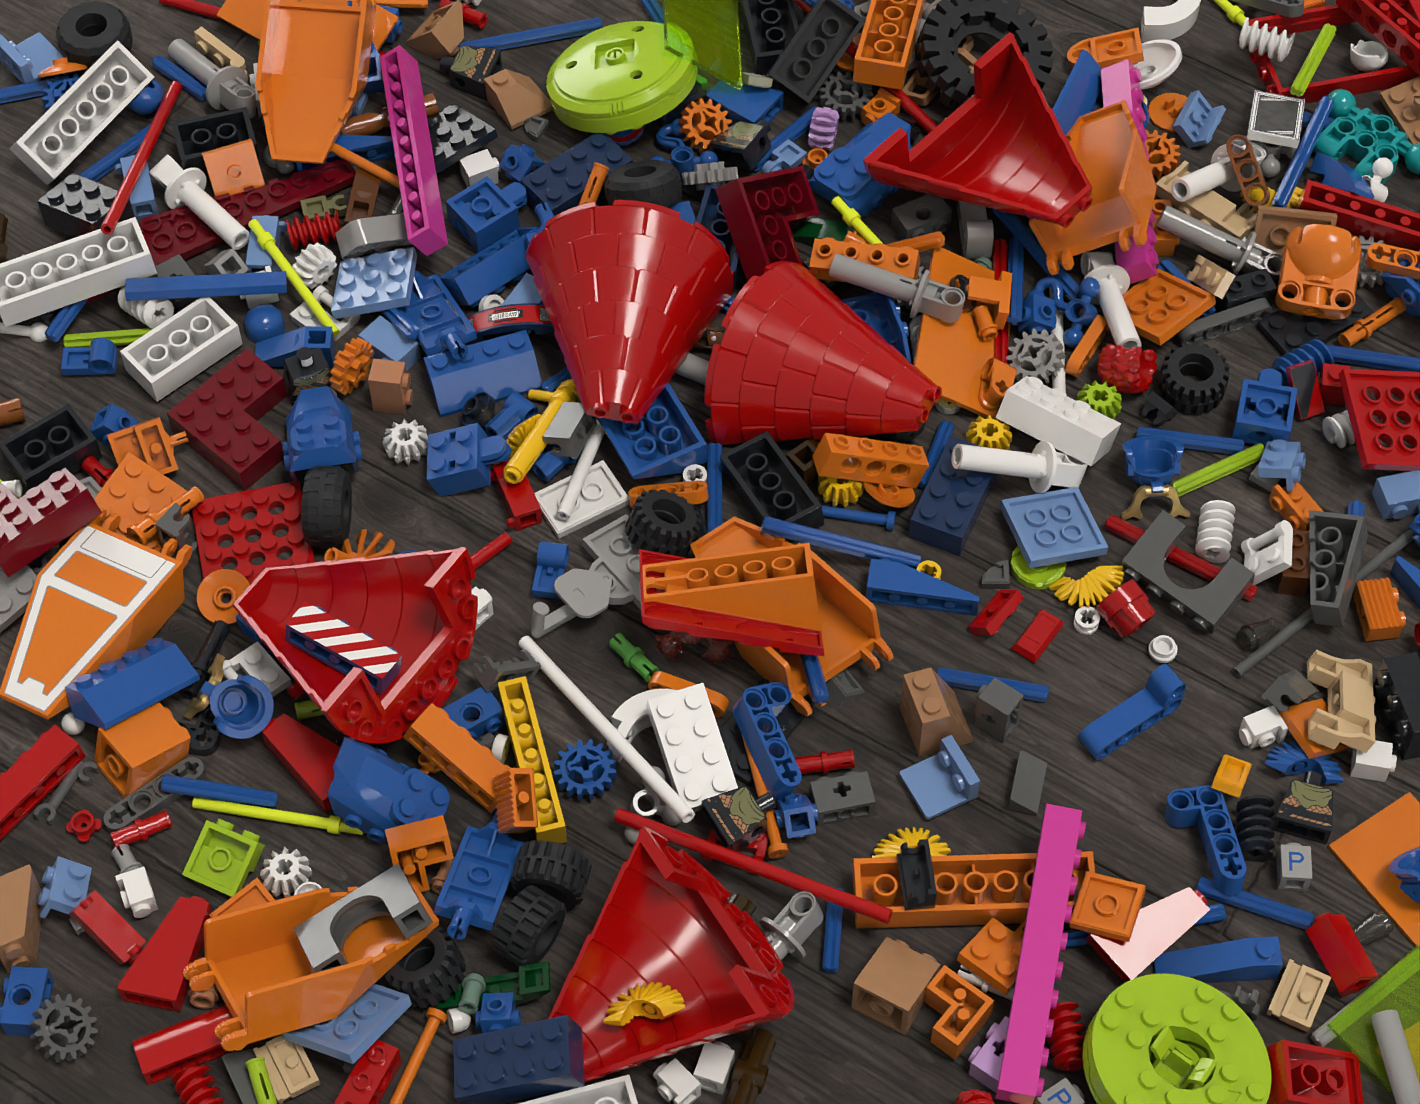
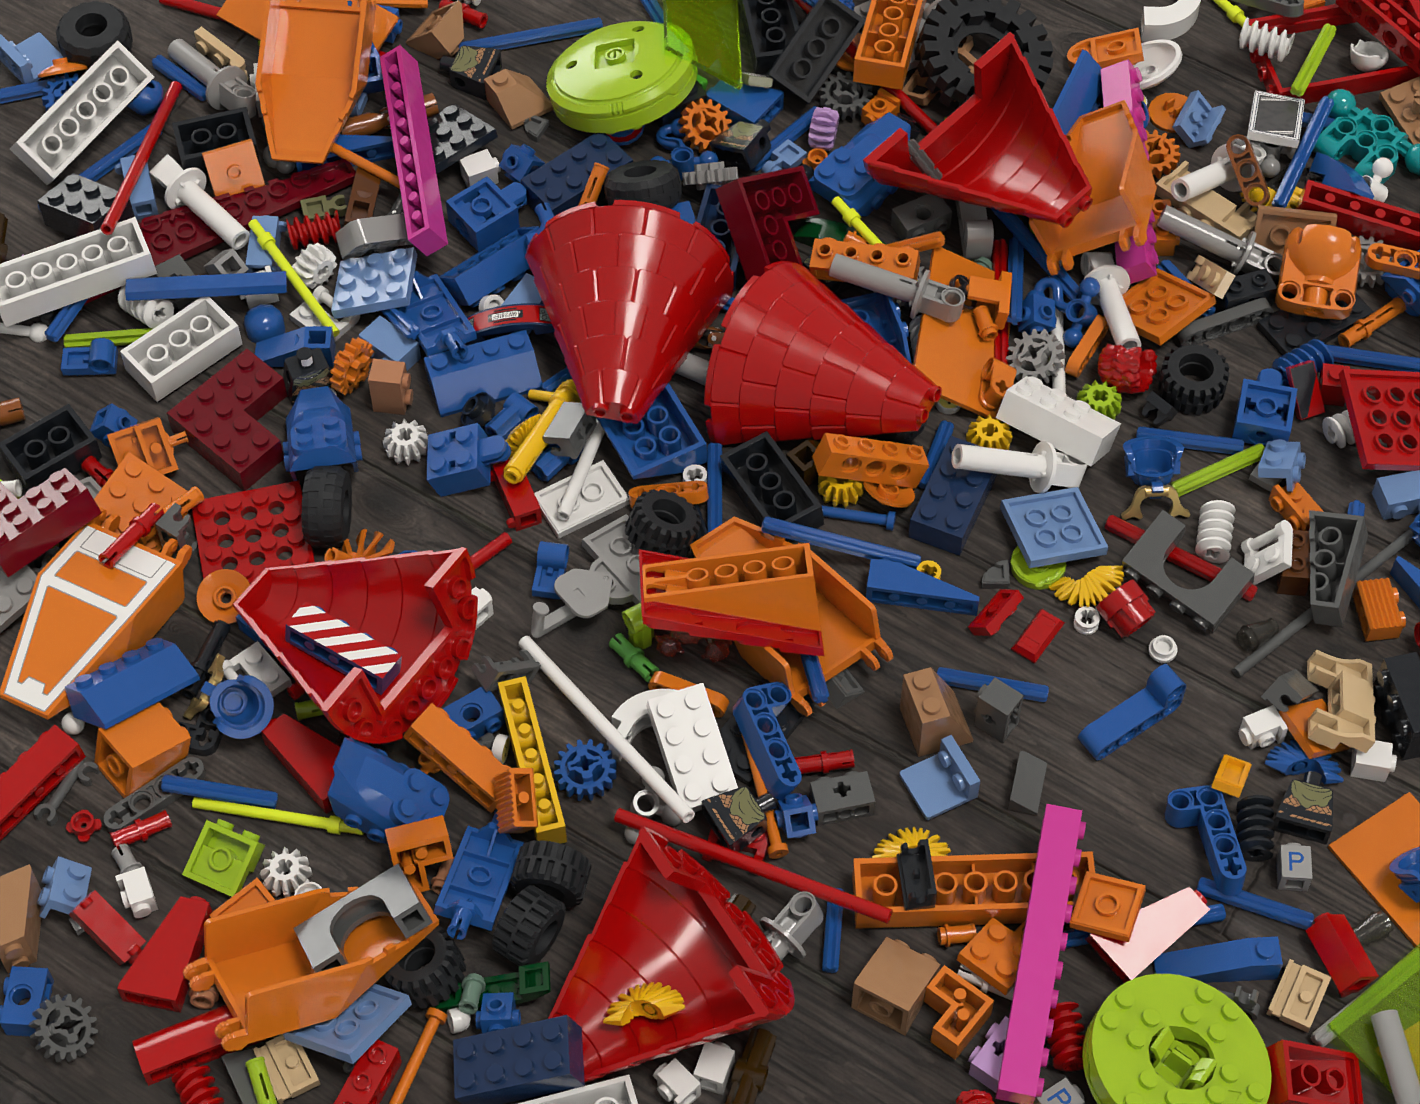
none -> red pin [98,503,164,569]
none -> lime piece [622,602,654,649]
none -> dark grey axle [908,139,943,180]
none -> orange pin [937,923,977,948]

